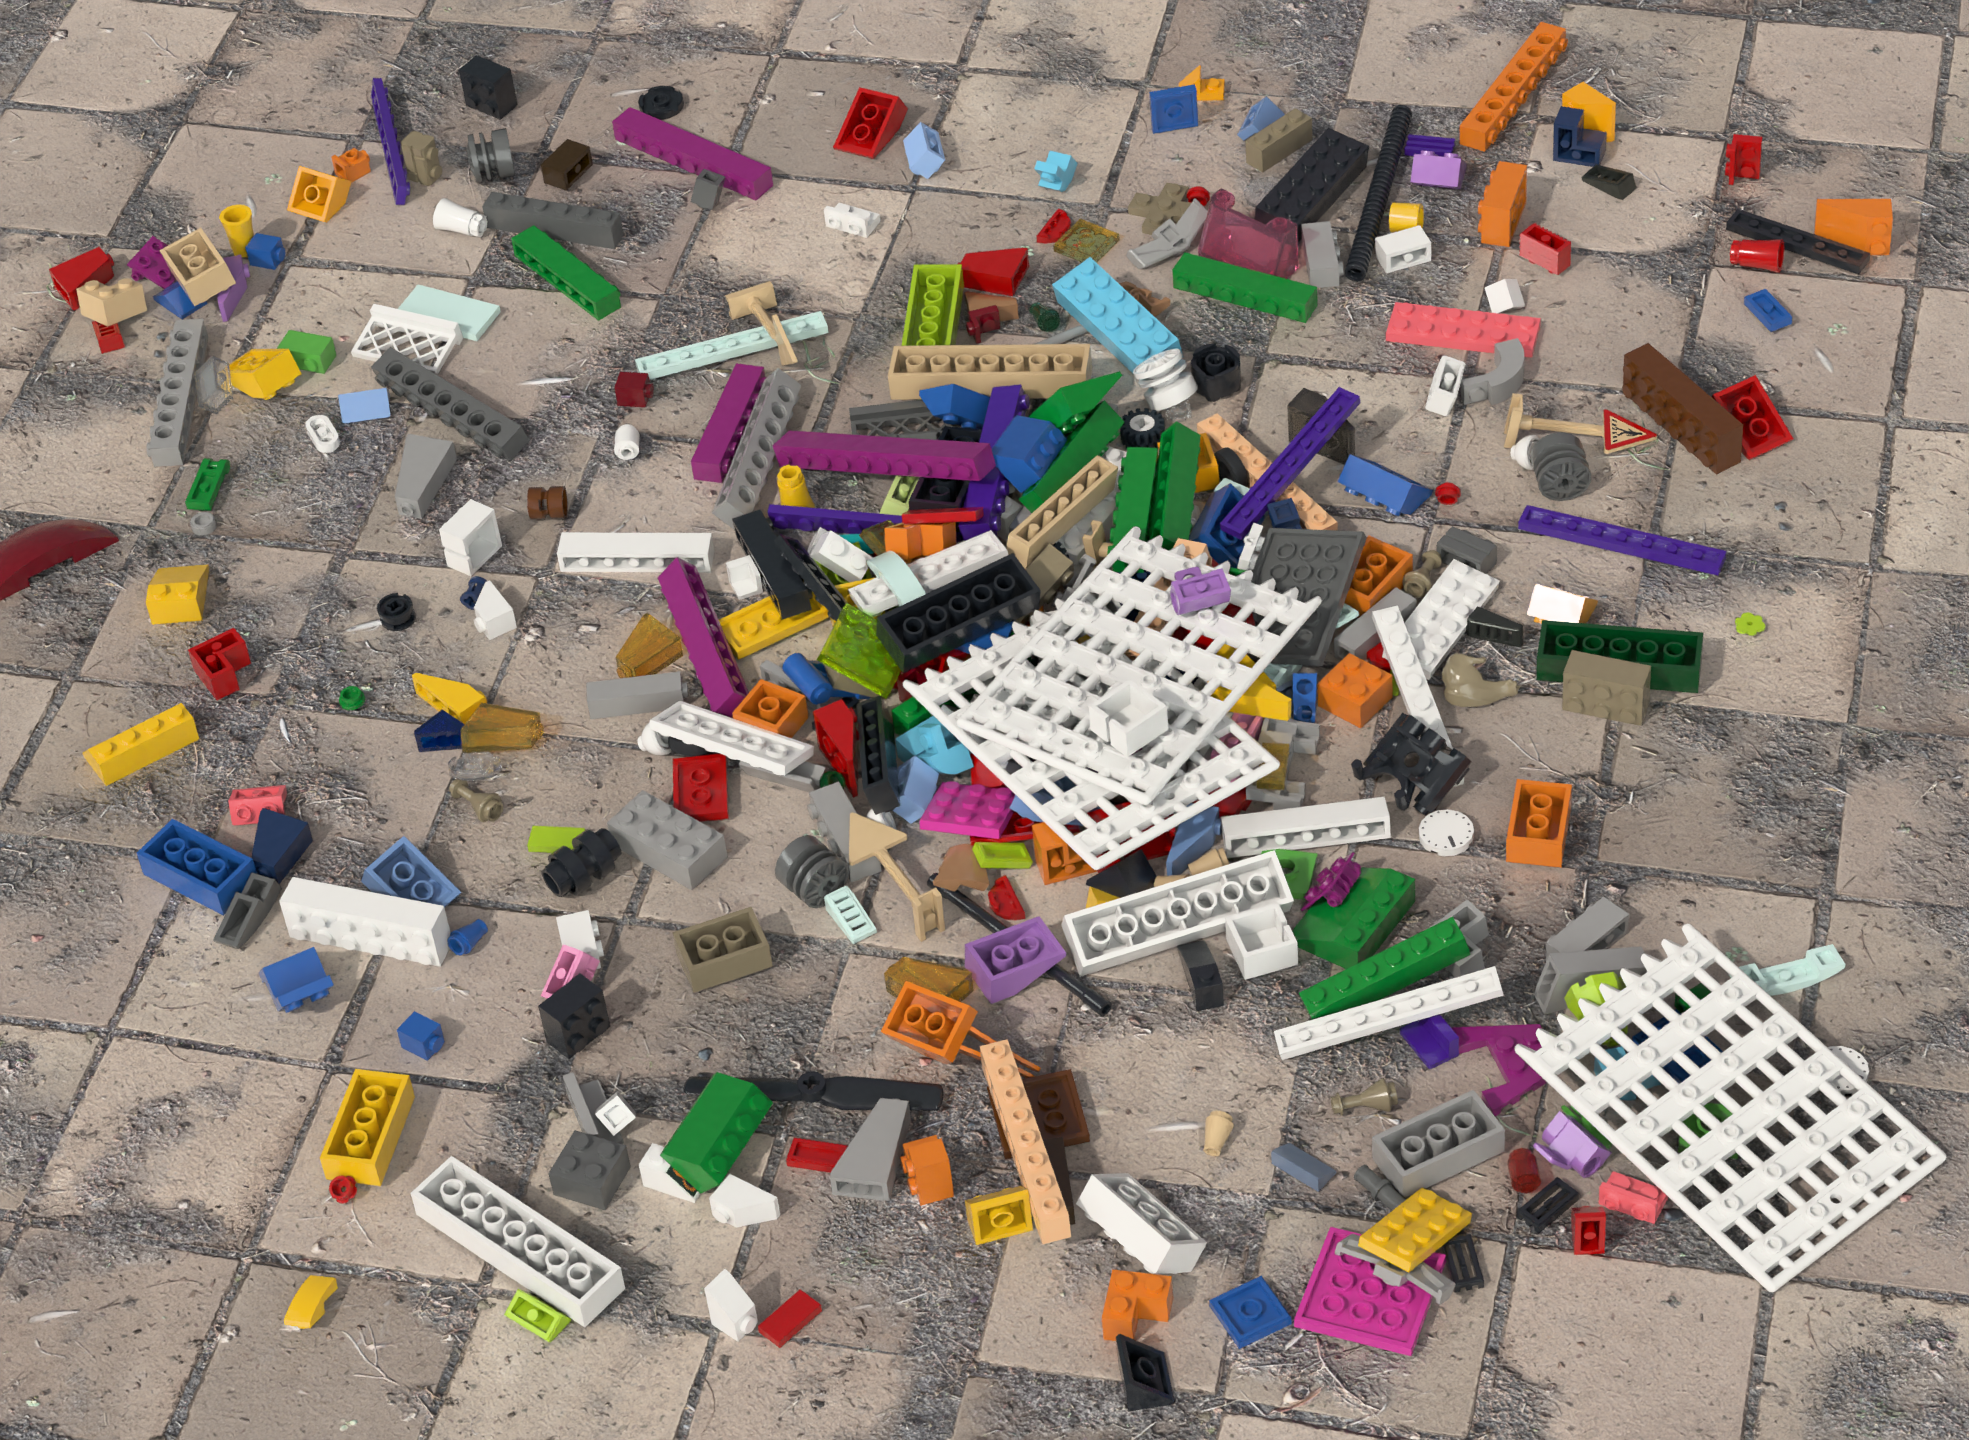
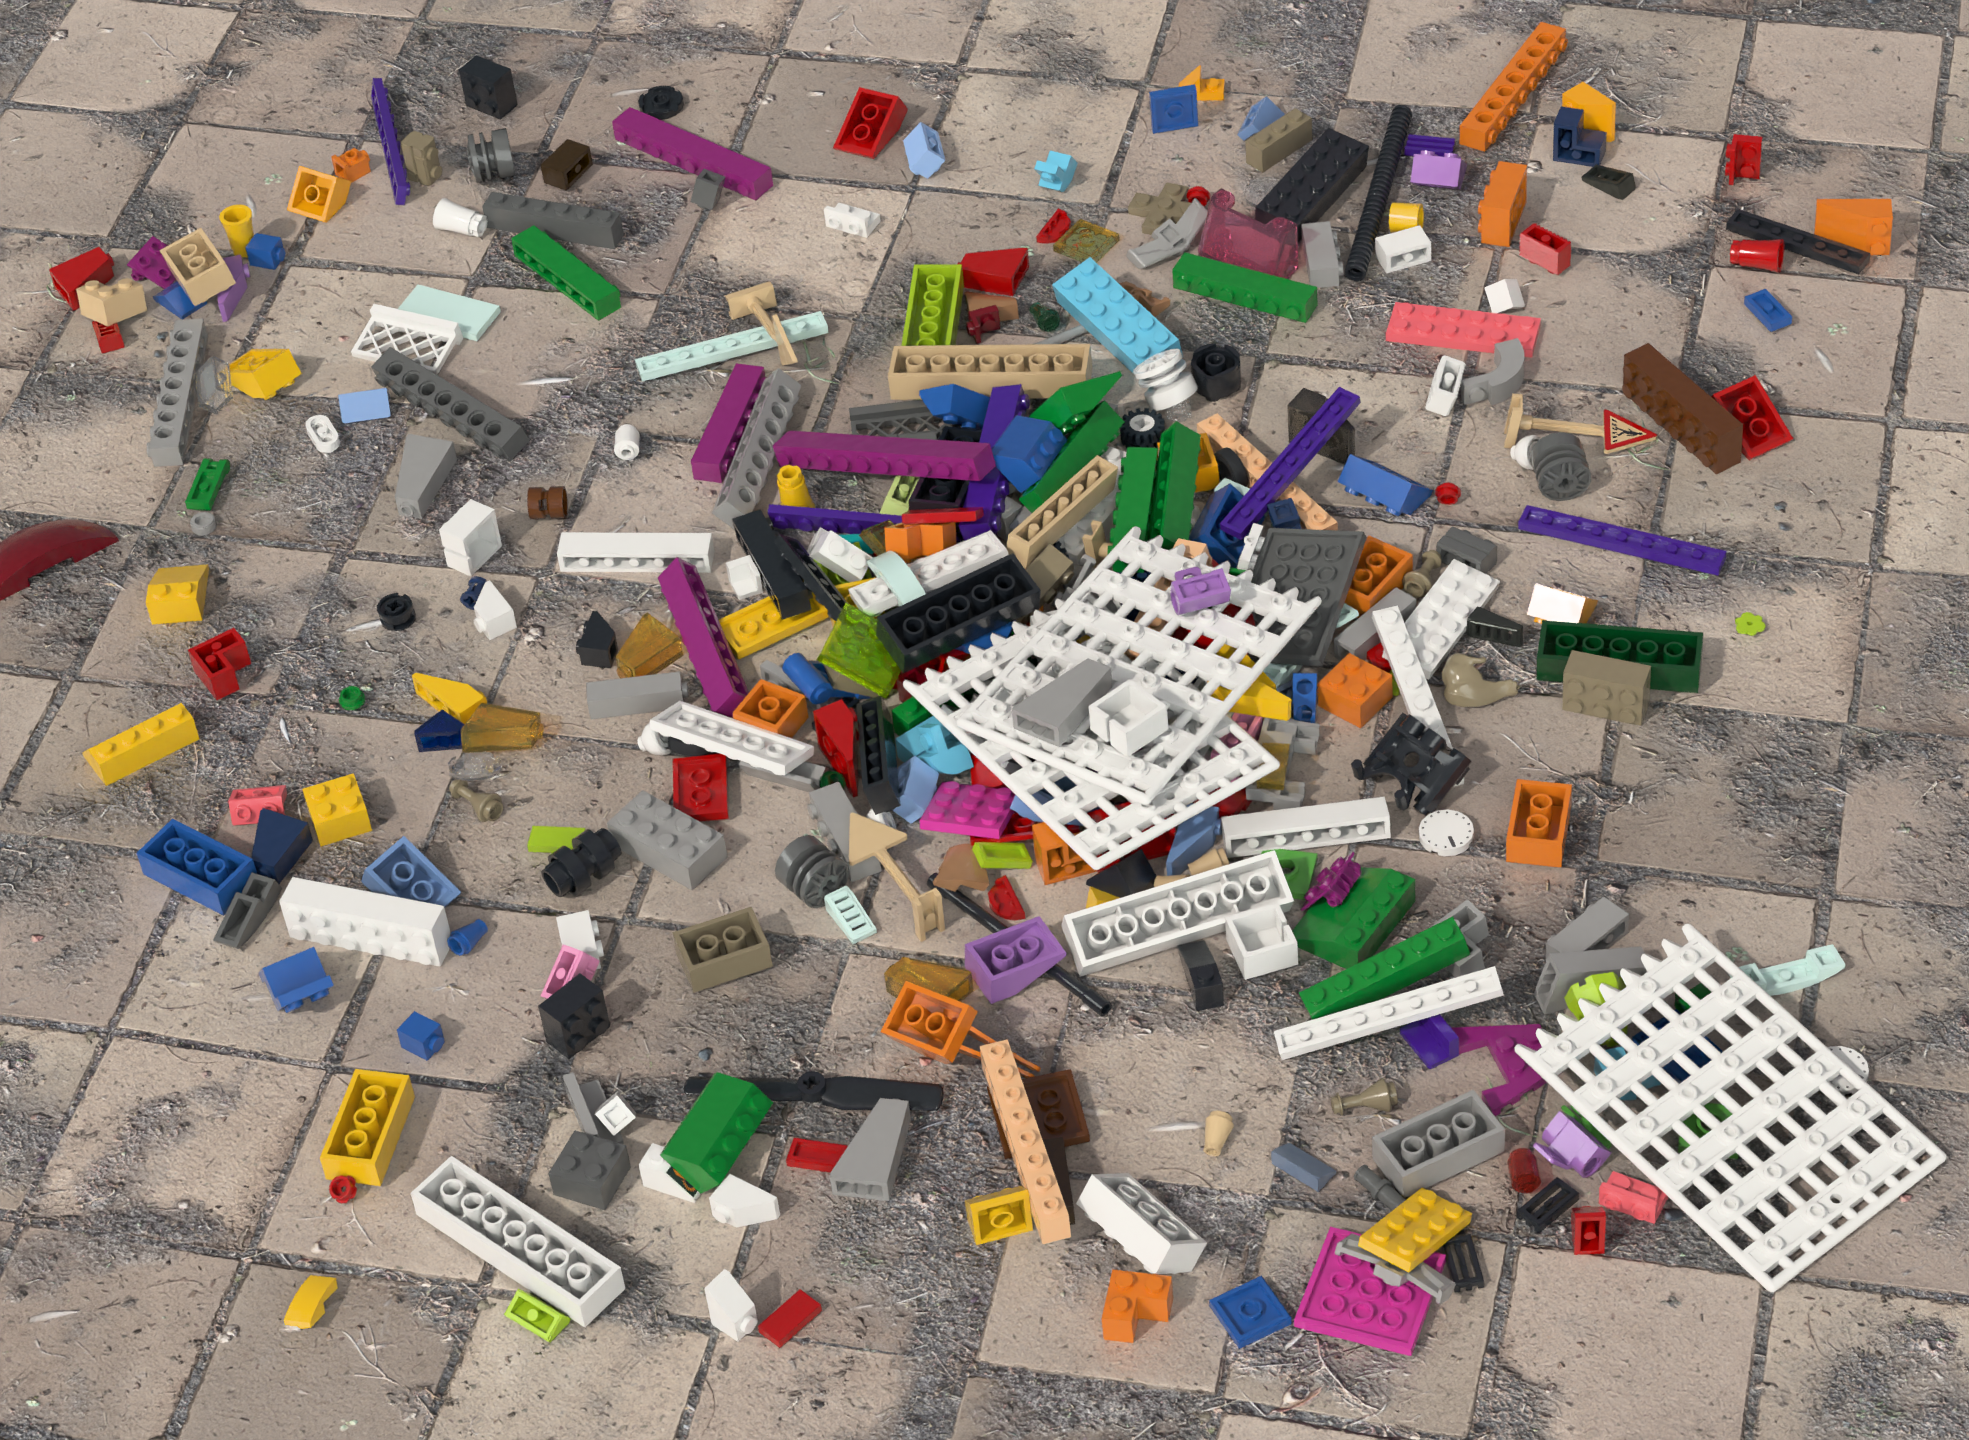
bright green brick [277,330,337,374] -> none
dark red brick [614,371,654,408] -> none
orange brick [900,1135,954,1206] -> none
black slope [1116,1334,1175,1412] -> none
none -> yellow brick [302,773,372,847]
none -> black slope [576,611,618,669]
none -> light grey slope [1012,658,1112,747]

